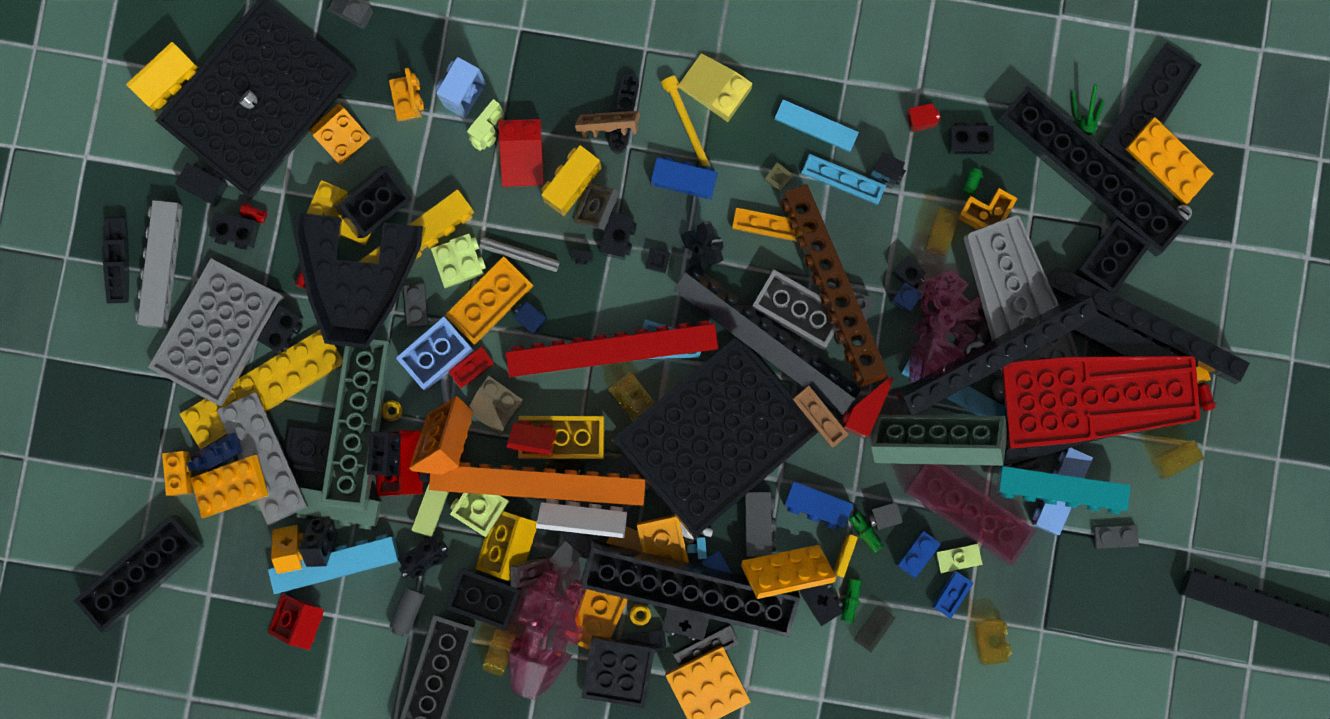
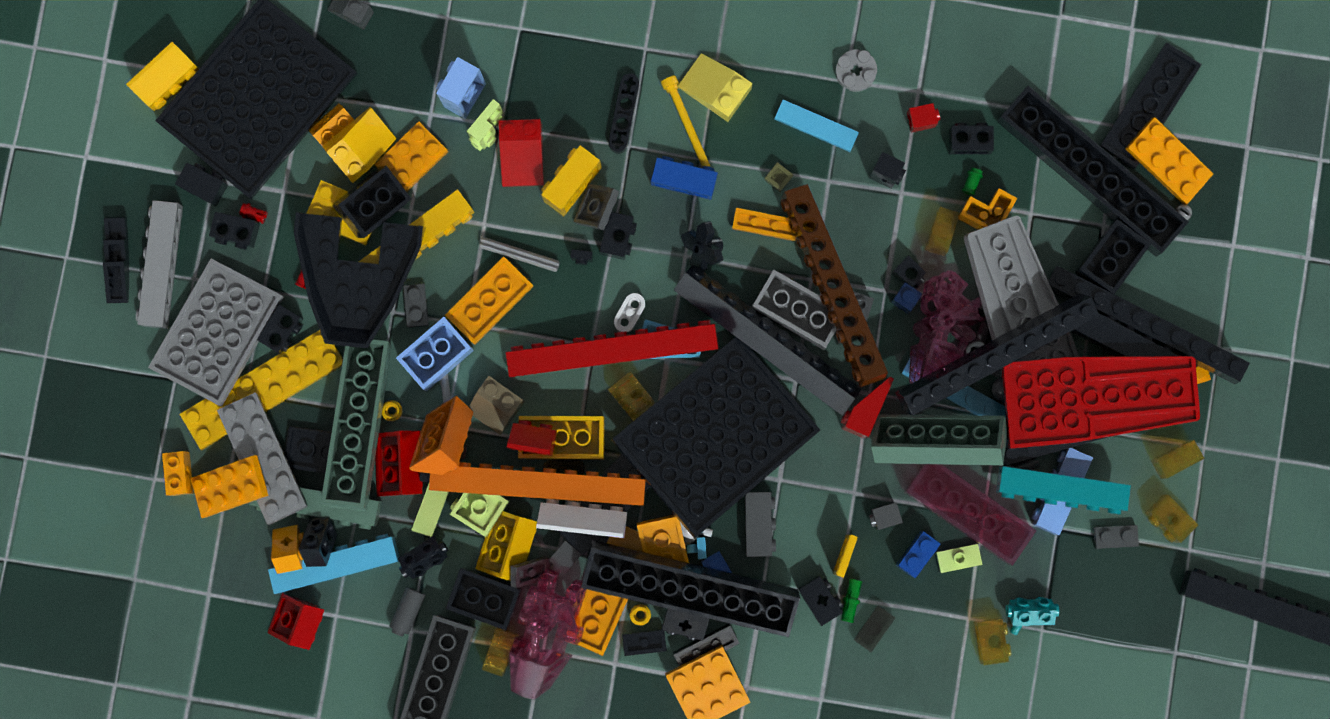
black brick [74,515,205,633] -> none
dark blue plate [186,432,243,476] -> none
light grey hinge [239,90,258,109] -> none
black brick [367,432,401,476] -> none
light orange bracket [389,68,424,122] -> none
yellowish green plate [431,234,486,288] -> none
red plate [448,347,495,389] -> none
dark blue brick [514,302,548,336] -> none
medium nougat plate [575,110,640,138] -> none
black plate [581,635,655,708] -> none
black plate [645,248,671,274] -> none
light orange plate [741,545,836,599] -> none
blue brick [784,481,853,530] -> none
medium nougat plate [792,386,849,448] -> none
medium azure tile [801,154,886,205] -> none
green pin [848,512,884,554] -> none
blue plate [932,571,973,619] -> none
green plant [1071,83,1104,135] -> none
red pin [1198,384,1217,412] -> none
none -> yellow slope [322,107,397,183]
none -> light orange plate [374,121,449,192]
none -> white plate [614,293,645,333]
none -> light grey plate [835,49,877,92]
none -> teal brick [1006,597,1059,635]
none -> clear yellow brick [1145,495,1198,543]

